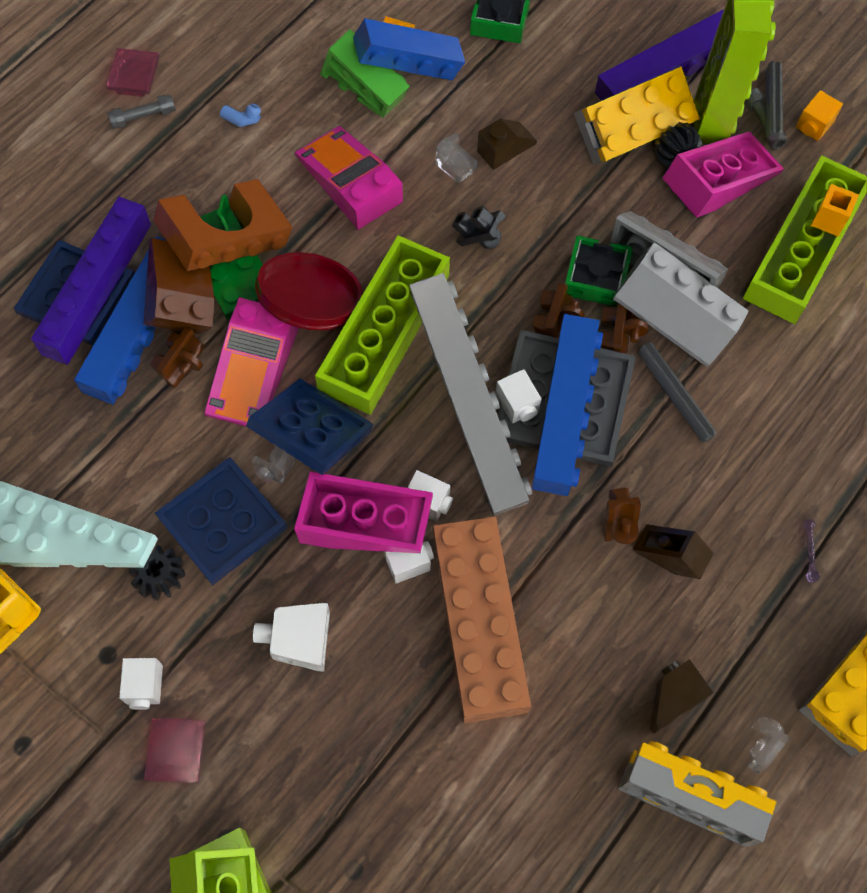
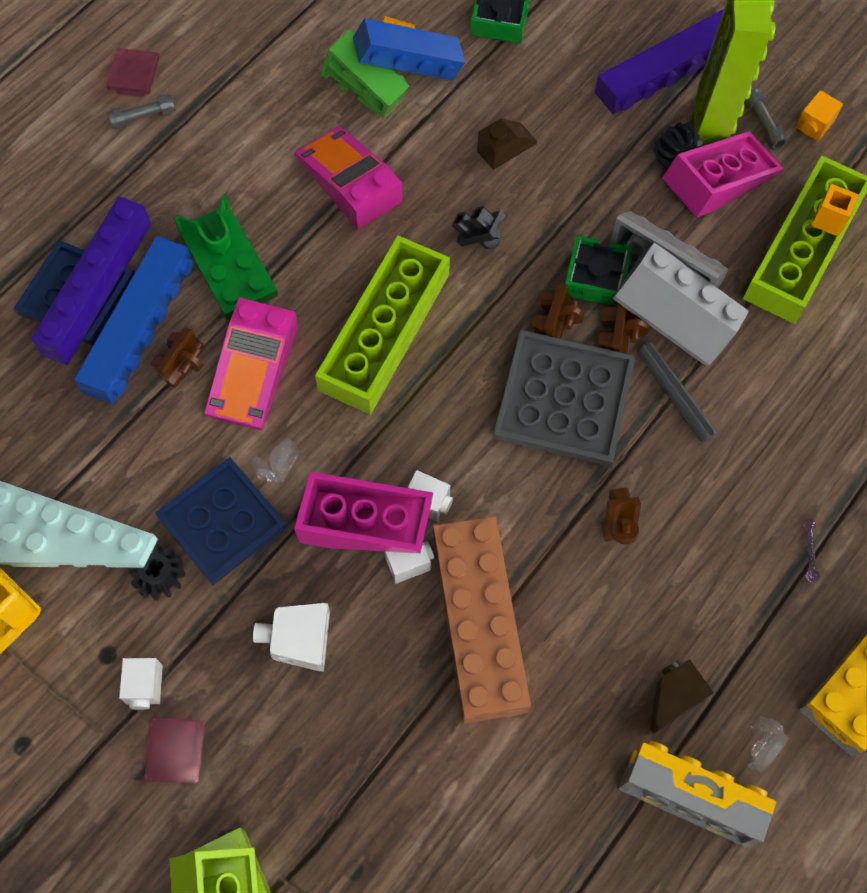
reddish brown slope [143,238,214,334] -> none
dark orange arch [153,179,293,271] -> none
medium blue arm [220,104,261,127] -> none
dark blue plate [246,378,373,475] -> none
dark red brick [255,252,363,331] -> none
light grey brick [409,273,533,516] -> none
clear bracket [436,133,478,184] -> none
white brick [495,369,542,424] -> none
blue brick [531,314,603,496] -> none
yellow piece [574,67,700,165] -> none
dark brown slope [633,524,714,579] -> none
dark grey axle [766,61,783,141] -> none

